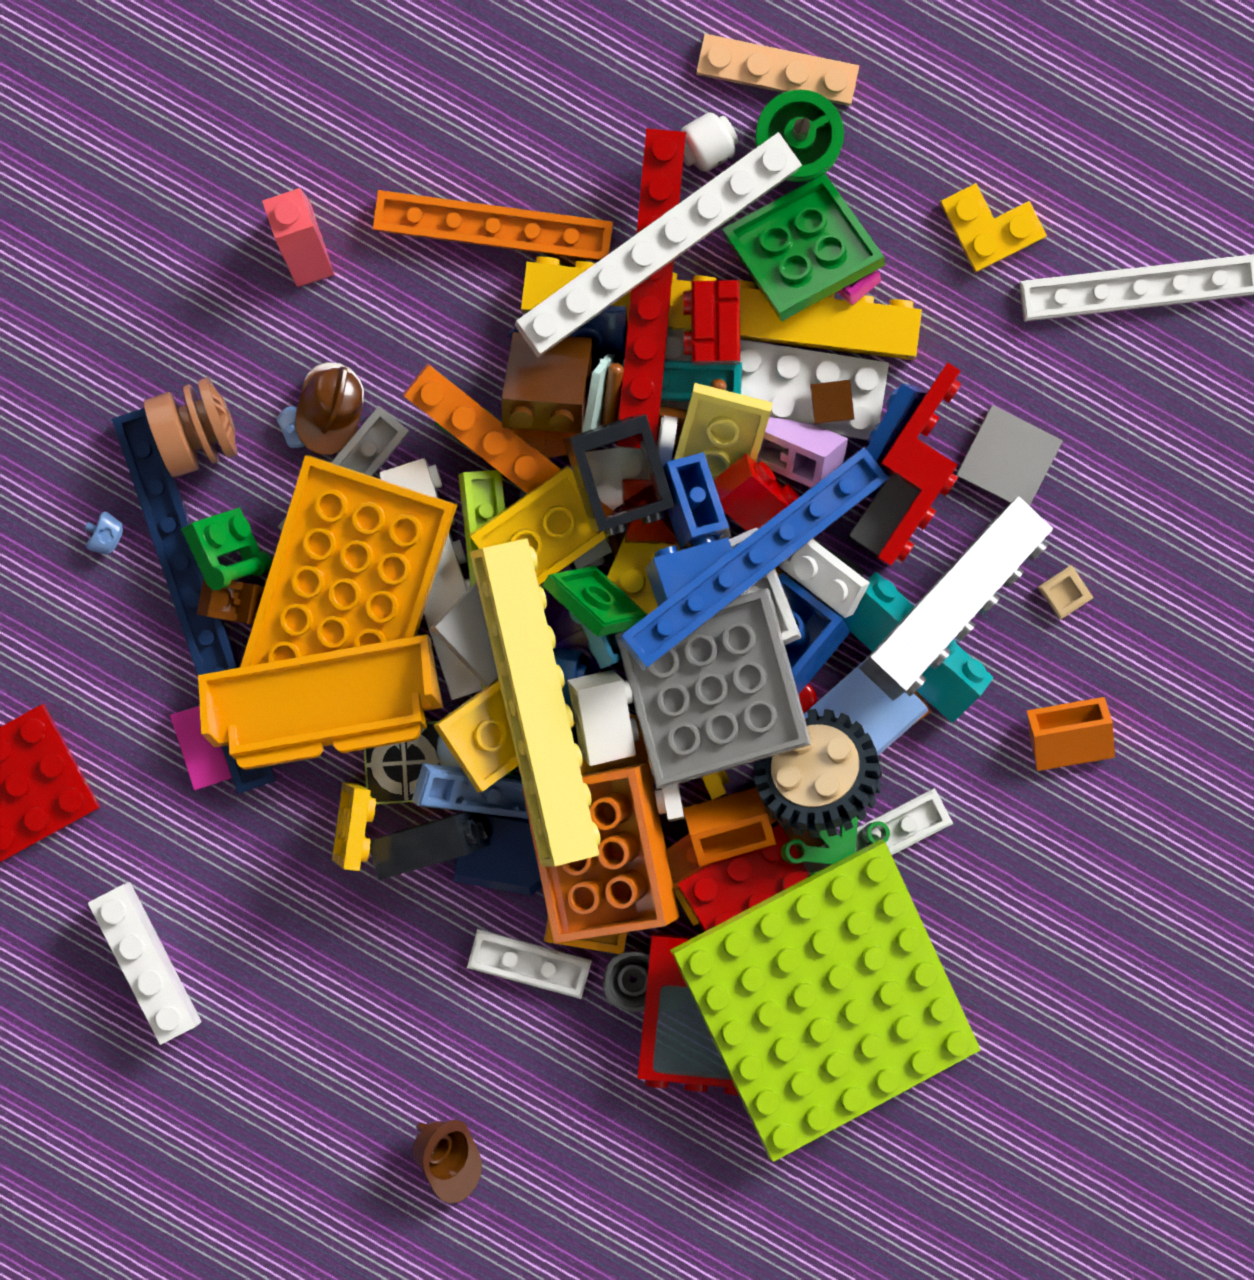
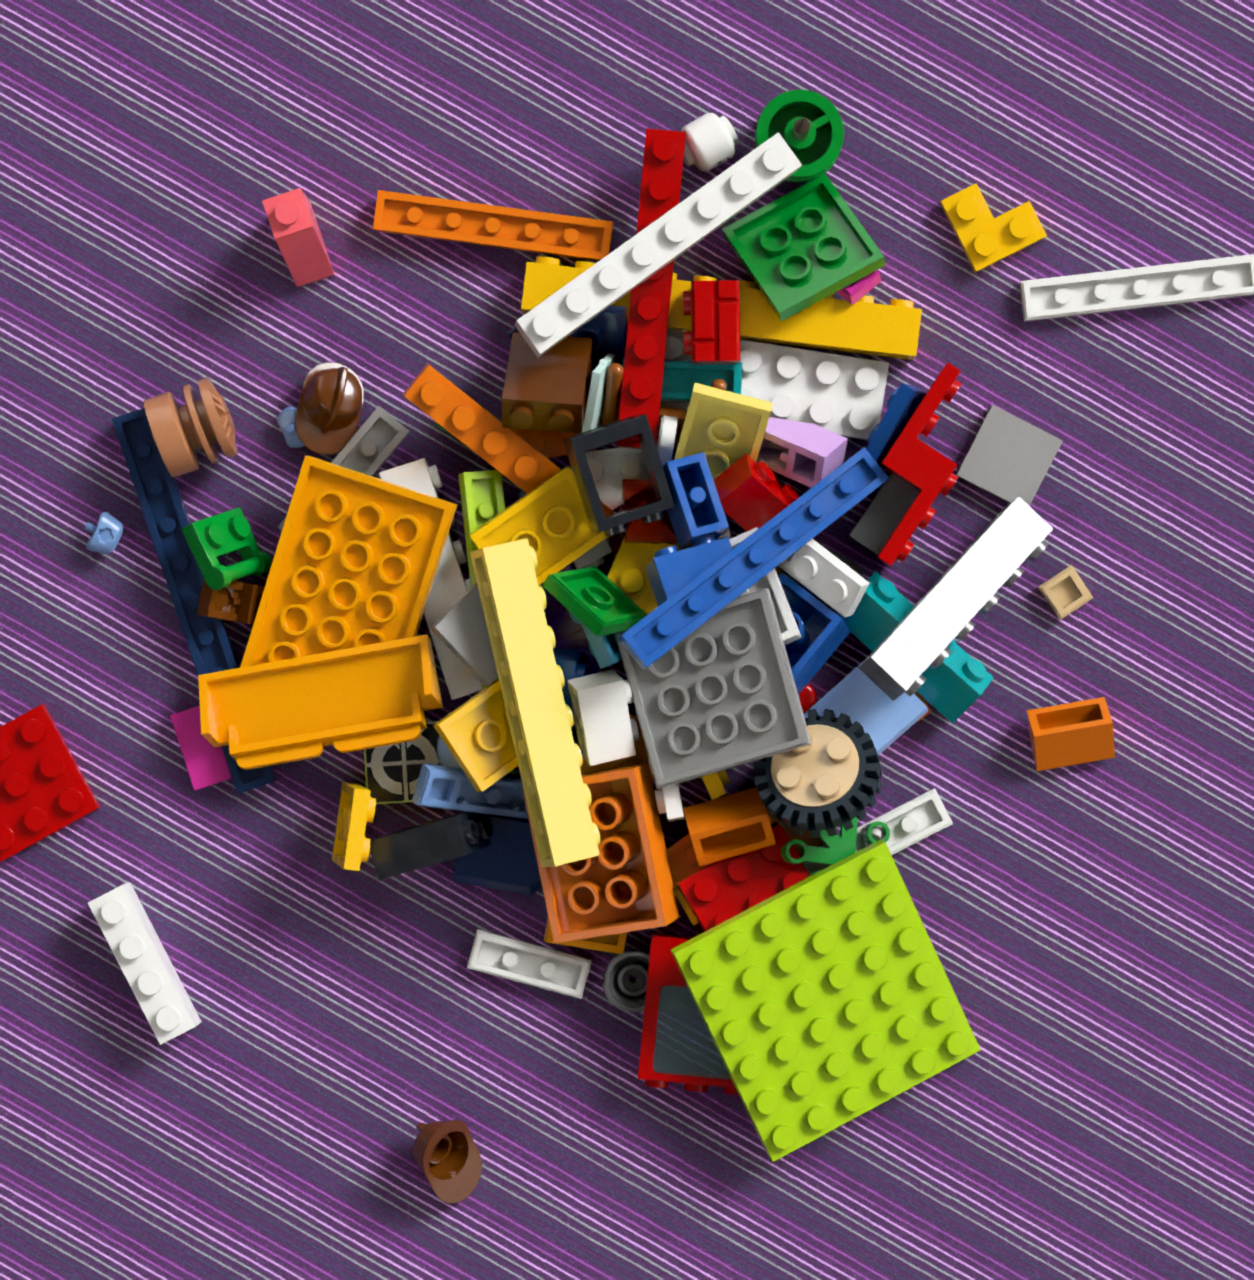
light nougat plate [696,34,859,107] -> none
reddish brown tile [810,380,855,424] -> none

